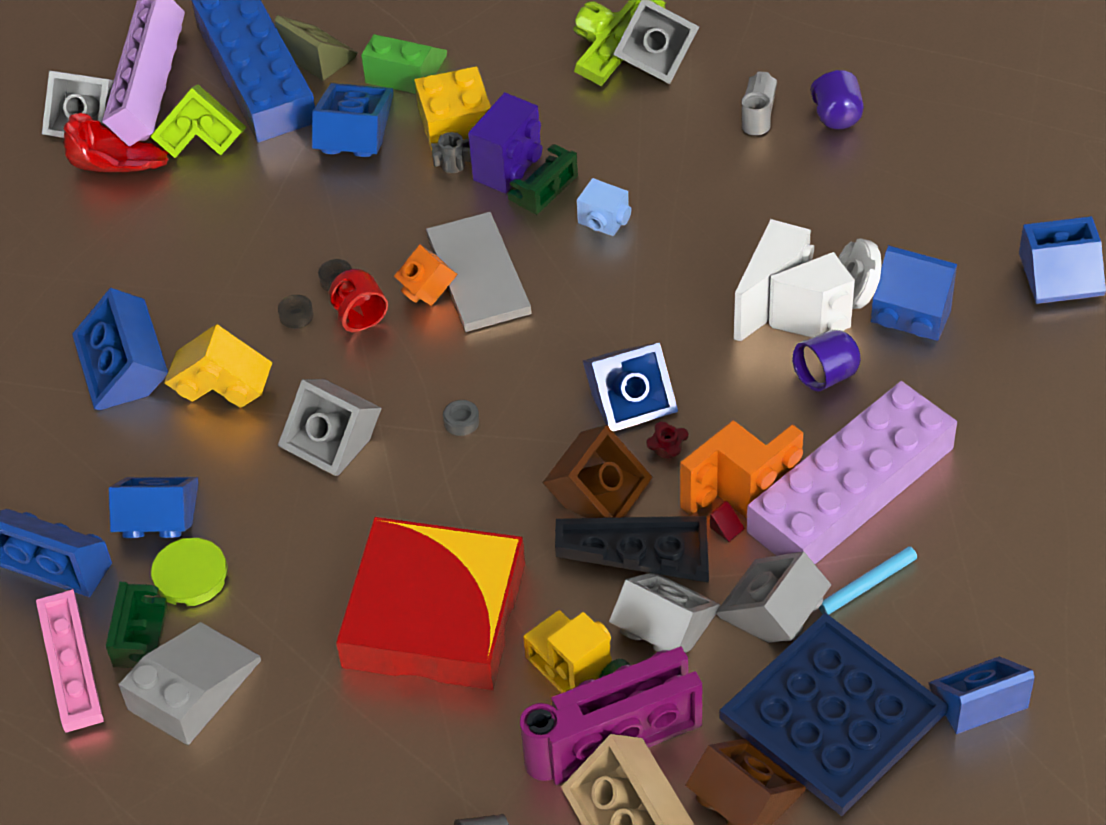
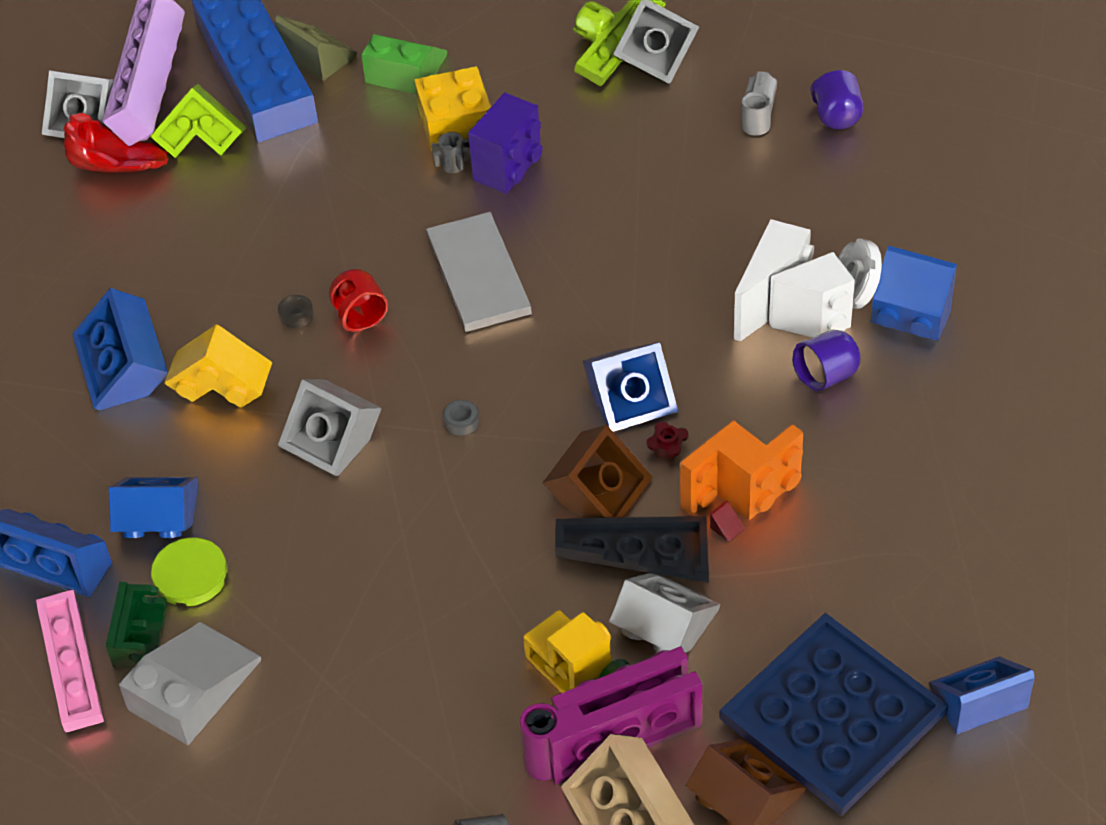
blue slope [312,83,393,157] -> none
clear smoke tile [318,259,352,291] -> none
red tile [336,517,525,690] -> none
orange brick [394,244,458,306] -> none
dark green hinge [508,144,578,215] -> none
light blue brick [577,178,631,236] -> none
light grey slope [716,551,831,643] -> none
lavender brick [747,381,957,564] -> none
medium azure bar [819,546,917,615] -> none
slope [1019,216,1106,304] -> none

